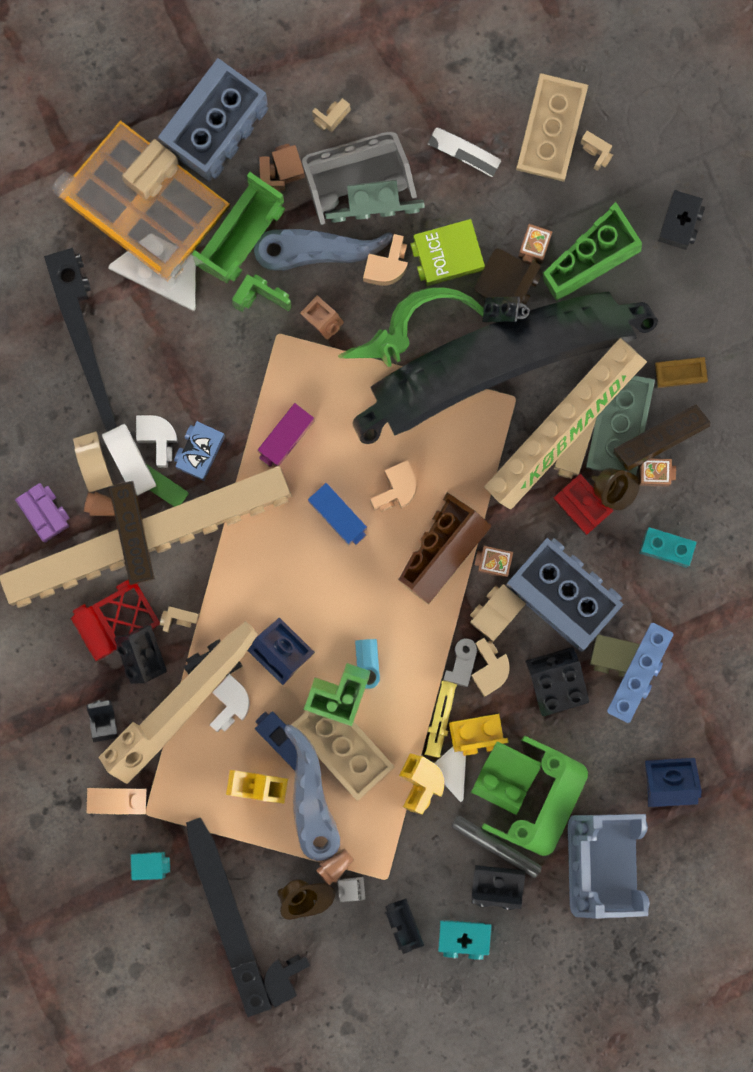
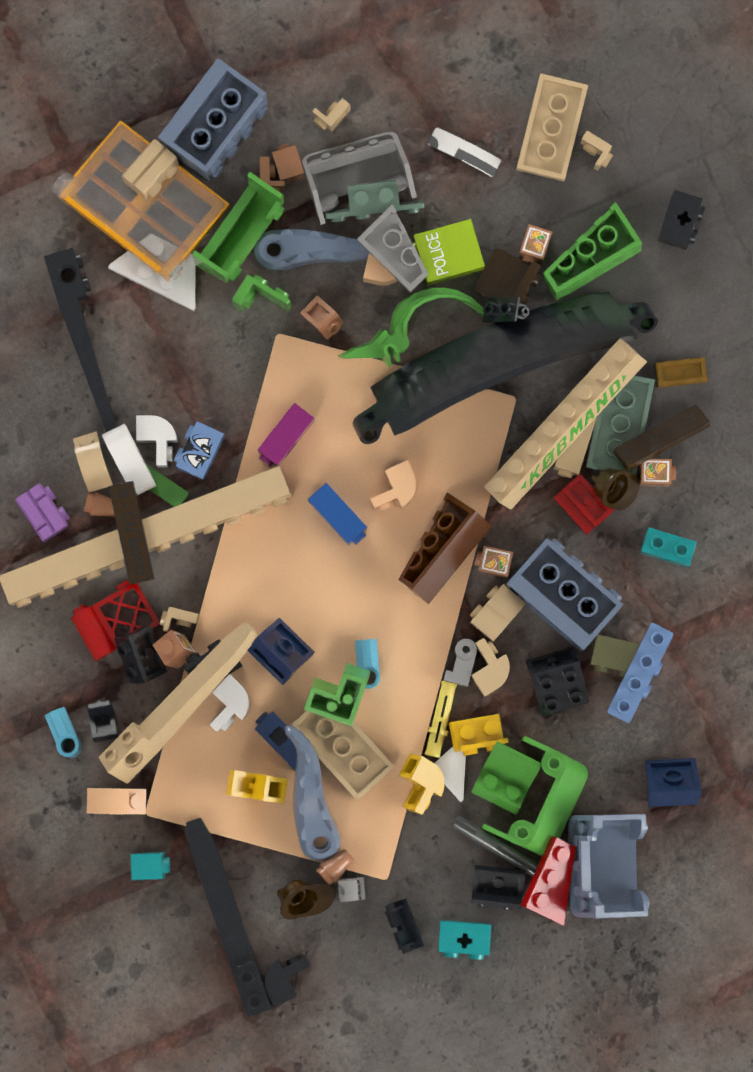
none -> medium azure piece [44,707,83,758]
none -> nougat brick [153,630,196,669]
none -> light grey wing [357,204,428,293]
none -> wing [521,836,576,926]

